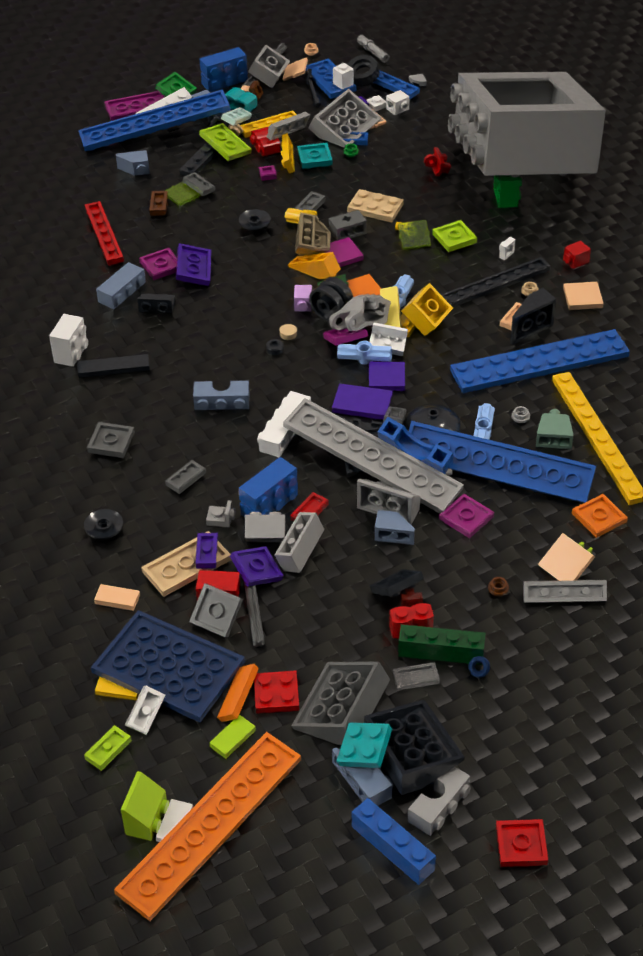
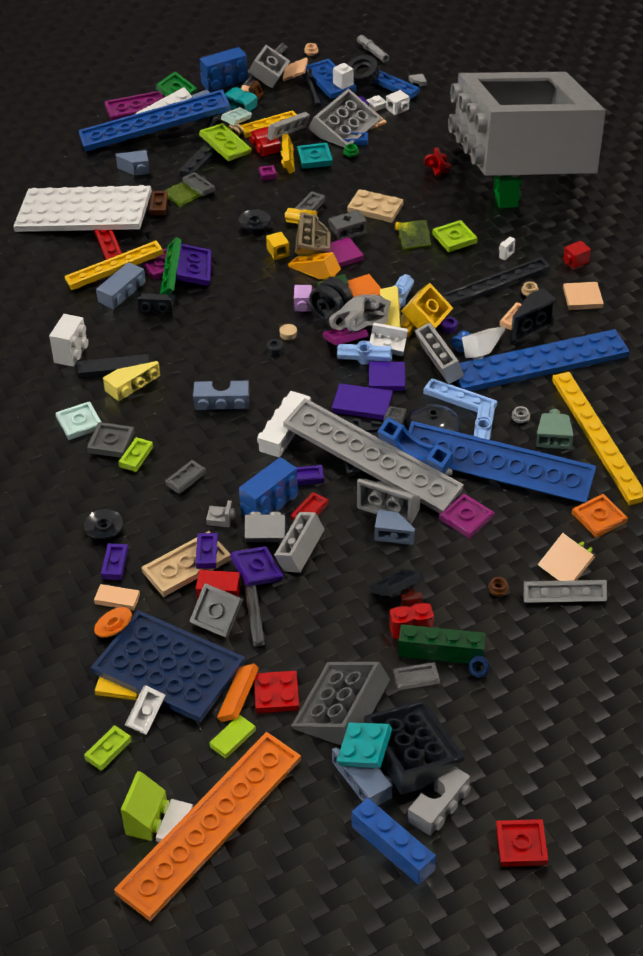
none -> white plate [13,185,152,232]
none -> light aqua tile [56,401,101,440]
none -> yellow plate [64,241,164,290]
none -> orange dish [94,607,132,638]
none -> dark purple plate [101,543,128,580]
none -> light yellow slope [103,361,160,401]
none -> lime plate [119,437,153,472]
none -> green tile [160,237,181,295]
none -> yellow brick [266,232,290,260]
none -> dark purple tile [296,465,324,486]
none -> light grey brick [415,322,464,384]
none -> light blue tile [423,378,497,413]
none -> dark purple tile [440,317,458,333]
none -> blue wheel [451,330,471,353]
none -> white slope [462,326,505,360]

